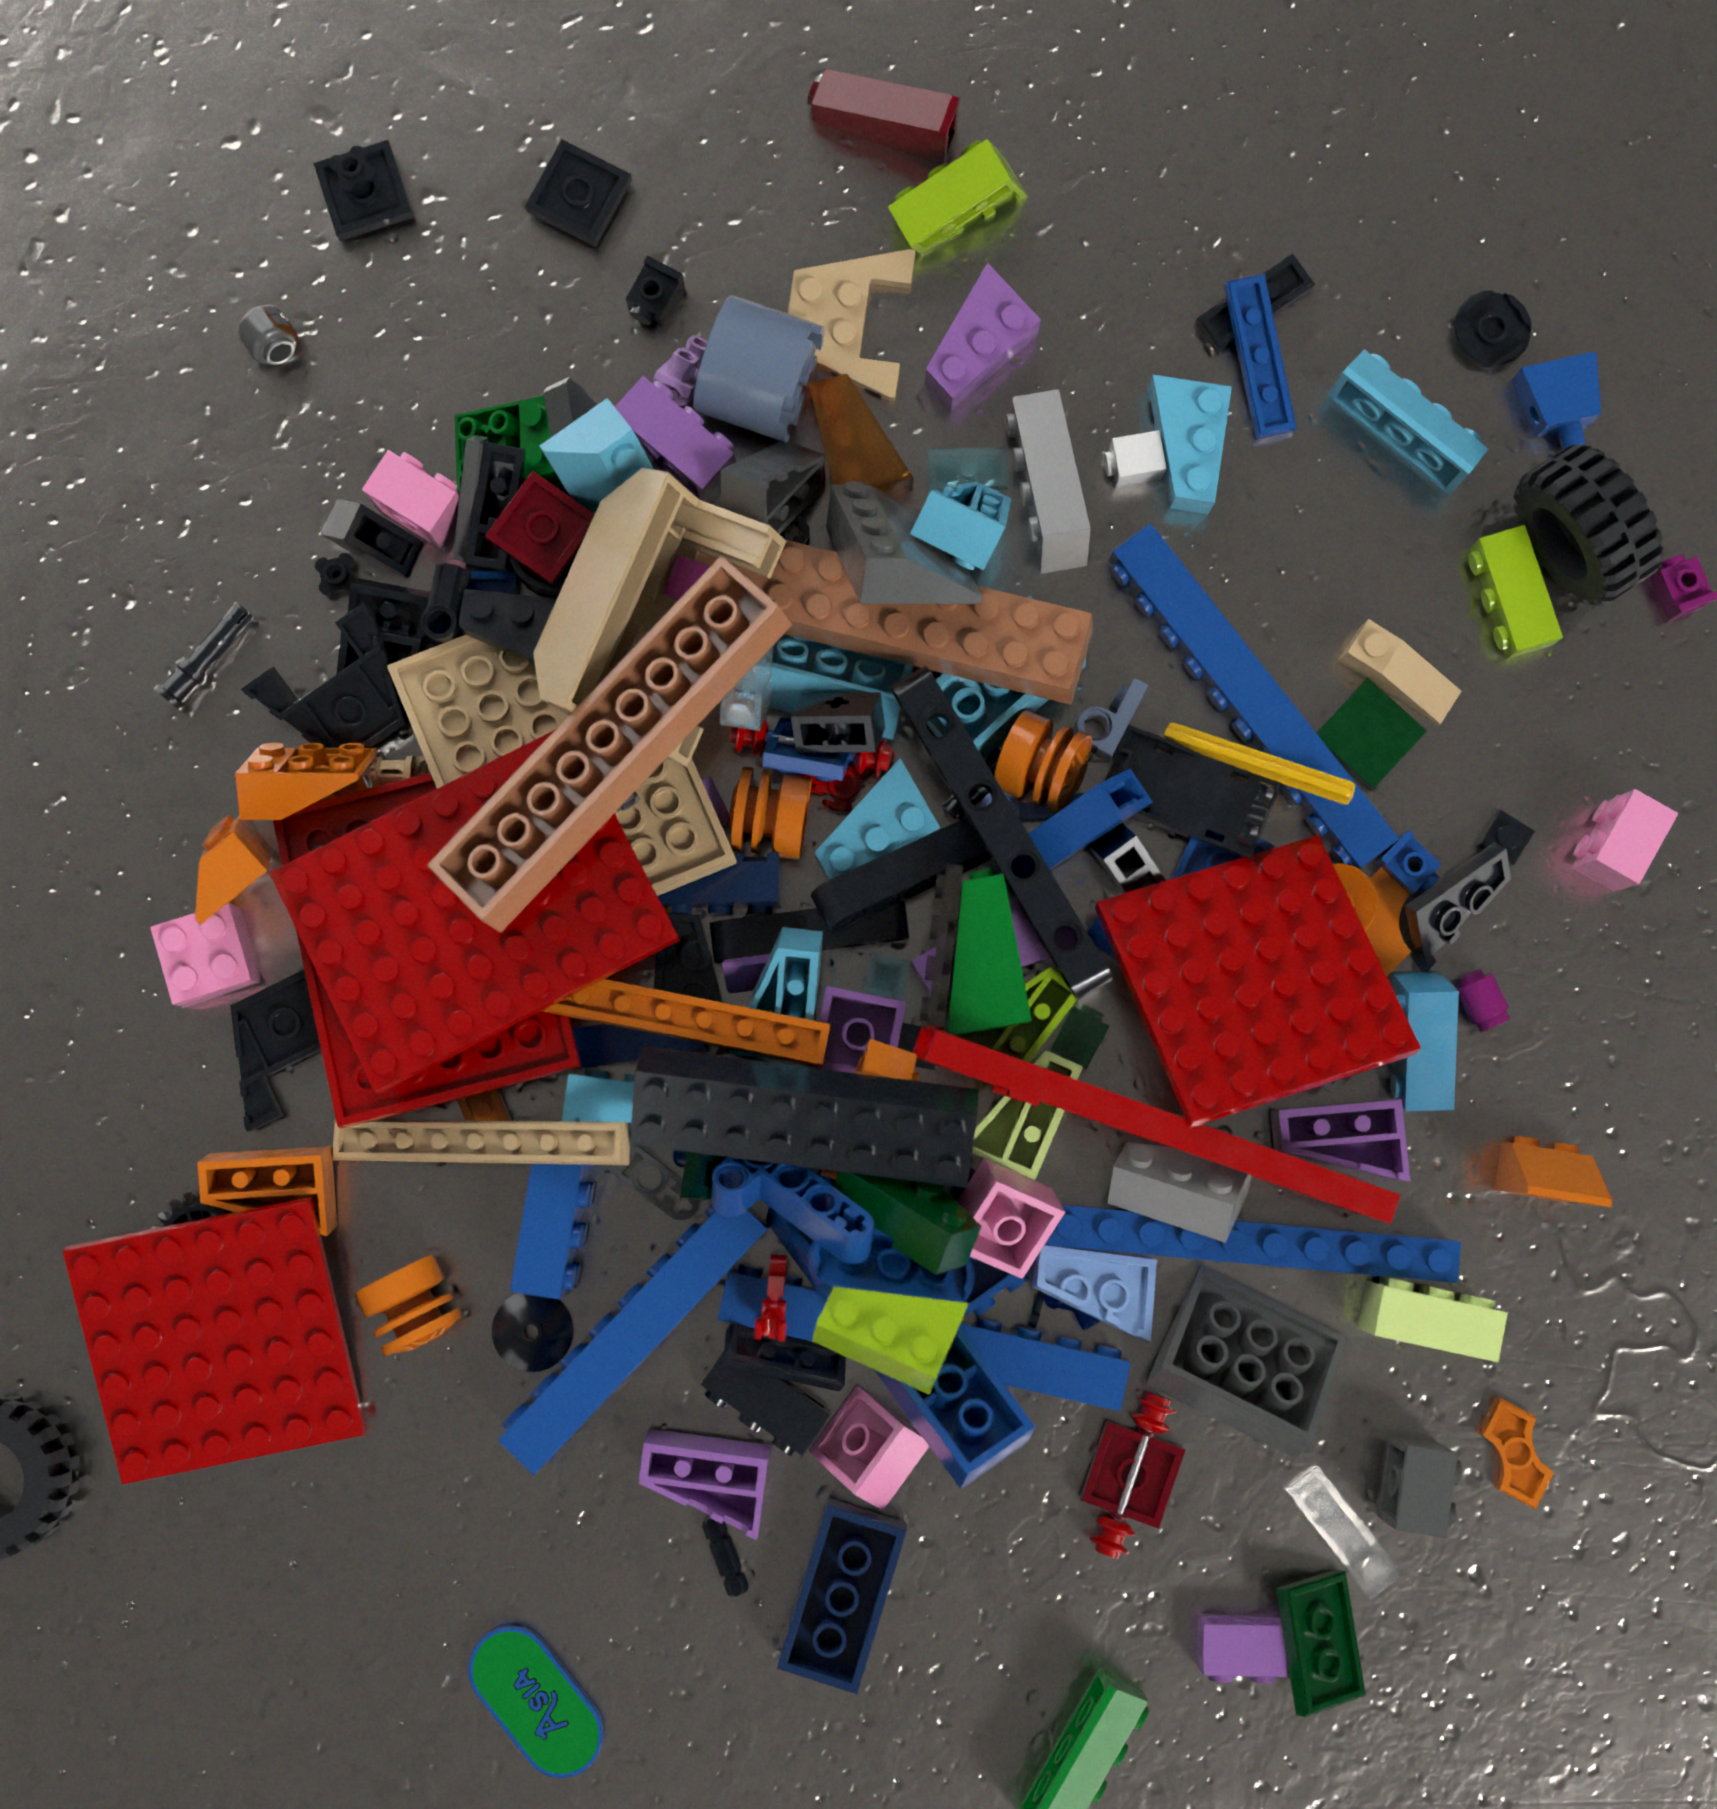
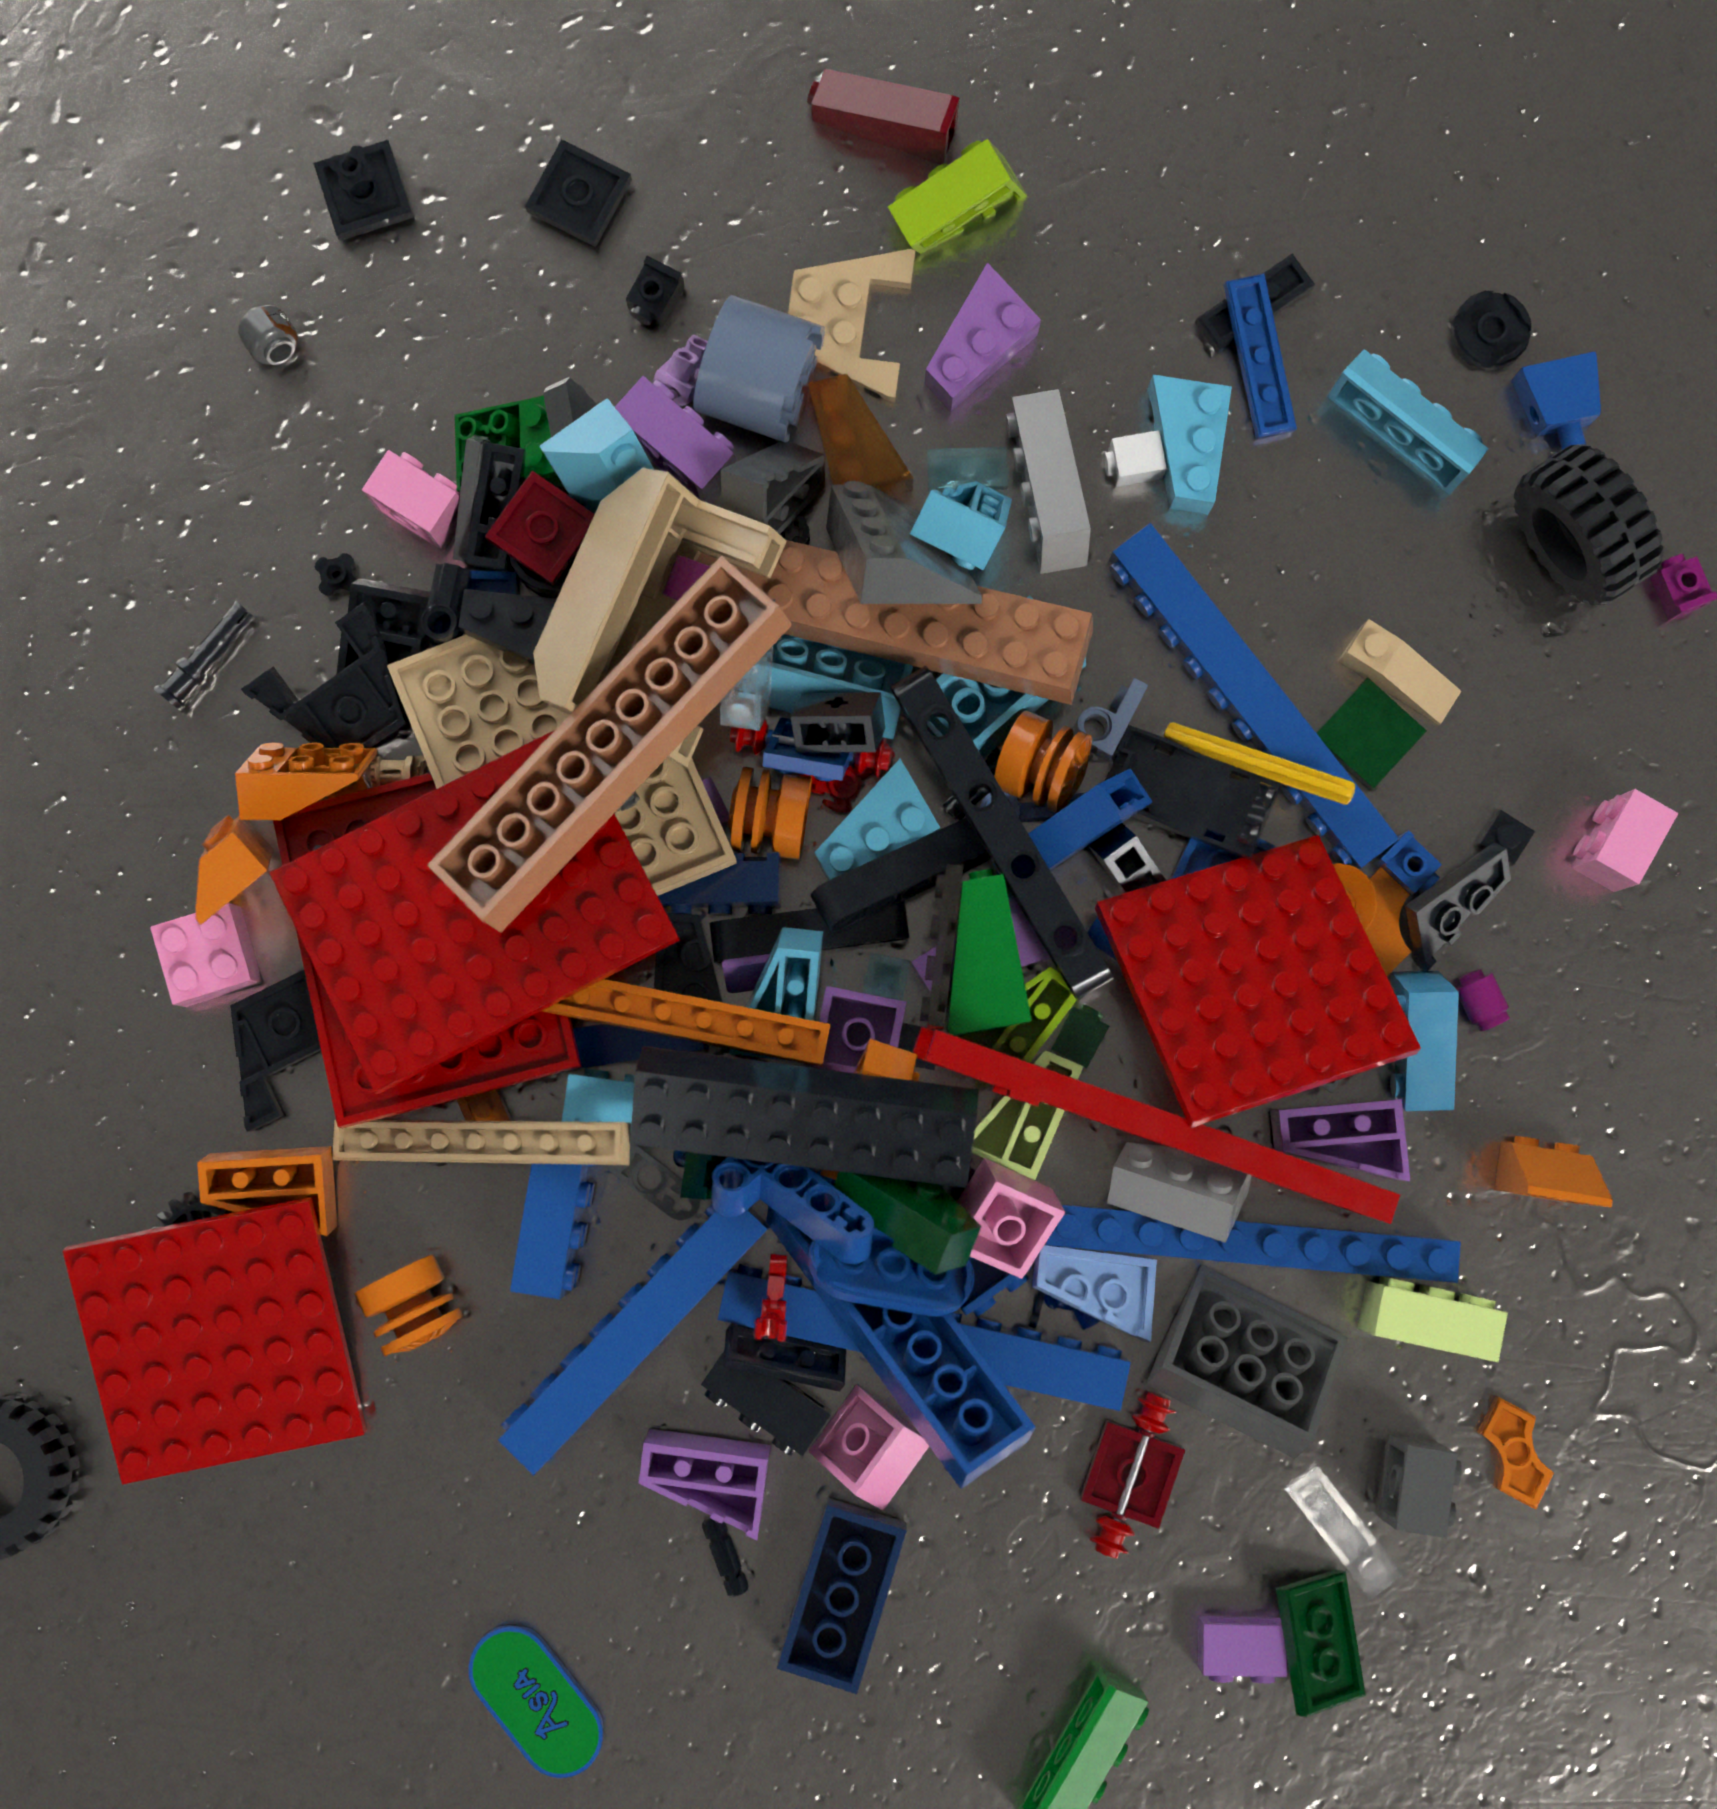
black slope [321,499,423,576] -> none
black dish [492,1293,574,1372] -> none
lime wedge [812,1287,969,1394] -> none
lime brick [1468,525,1563,659] -> none

